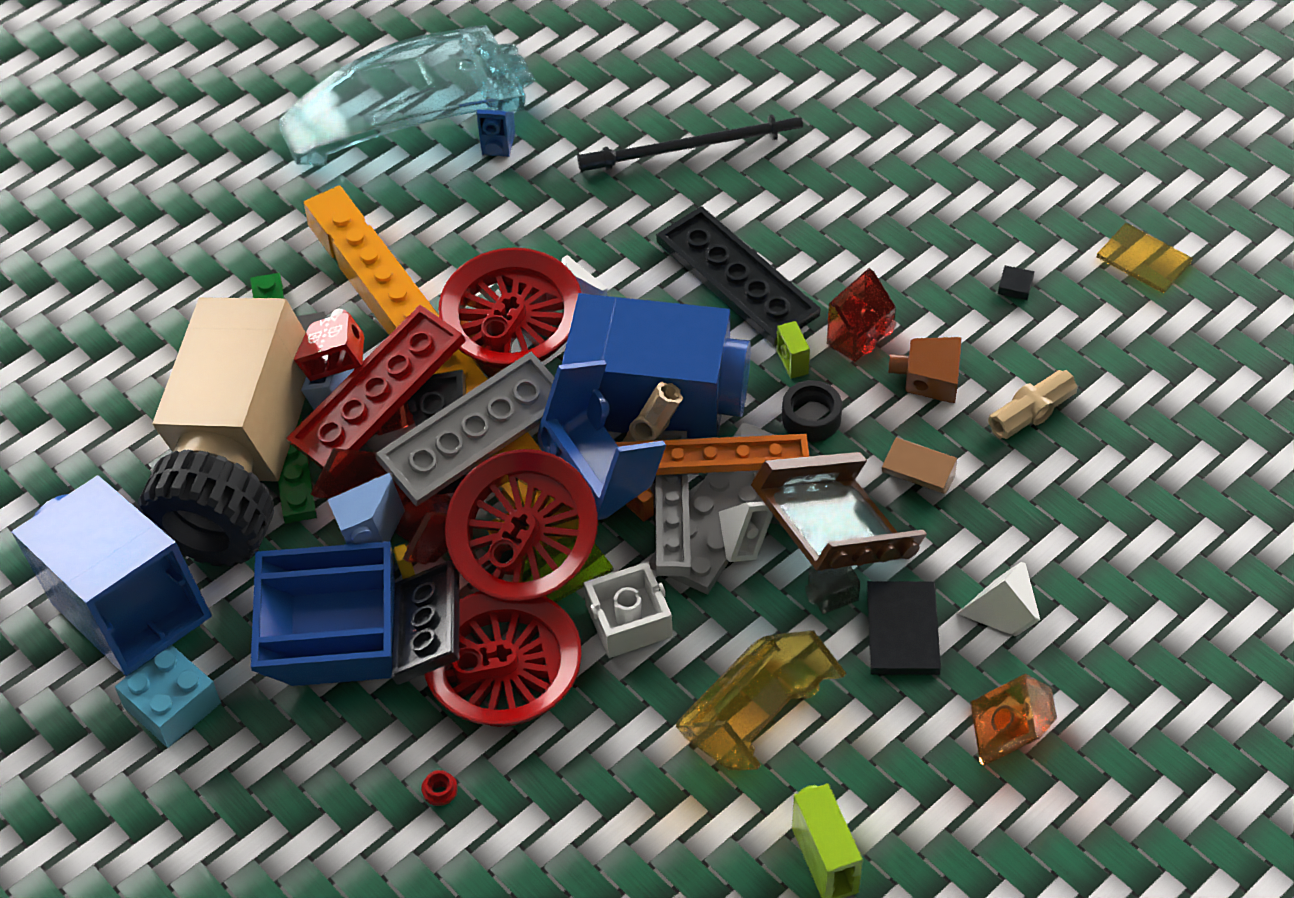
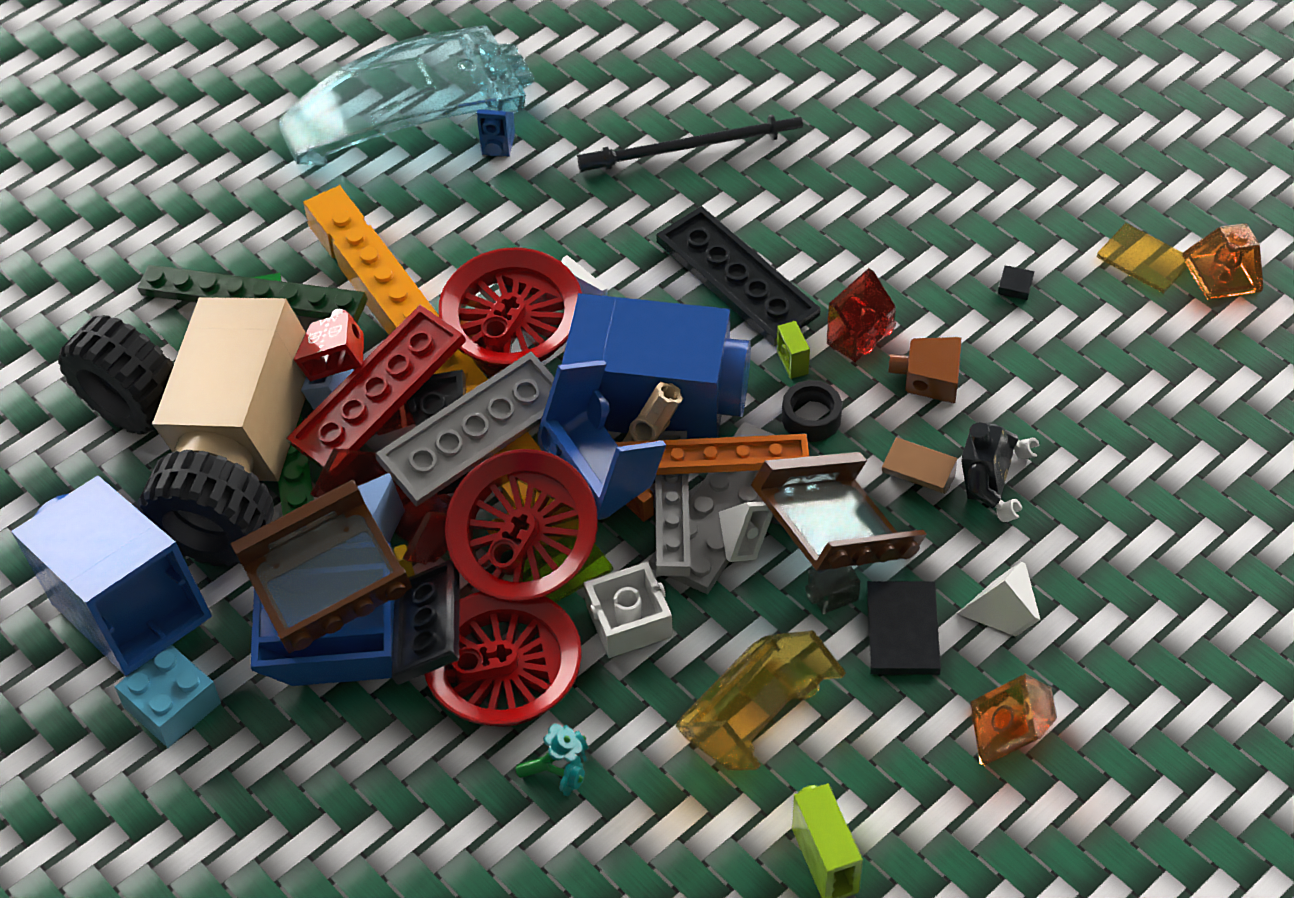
red plate [422,770,458,806] -> none
tan piece [988,370,1078,439] -> none
none -> black tyre [58,315,174,435]
none -> dark green plate [137,265,368,323]
none -> panel [230,480,413,654]
none -> teal plant [516,723,589,796]
none -> black torso [961,422,1039,522]
none -> clear orange slope [1182,223,1263,300]

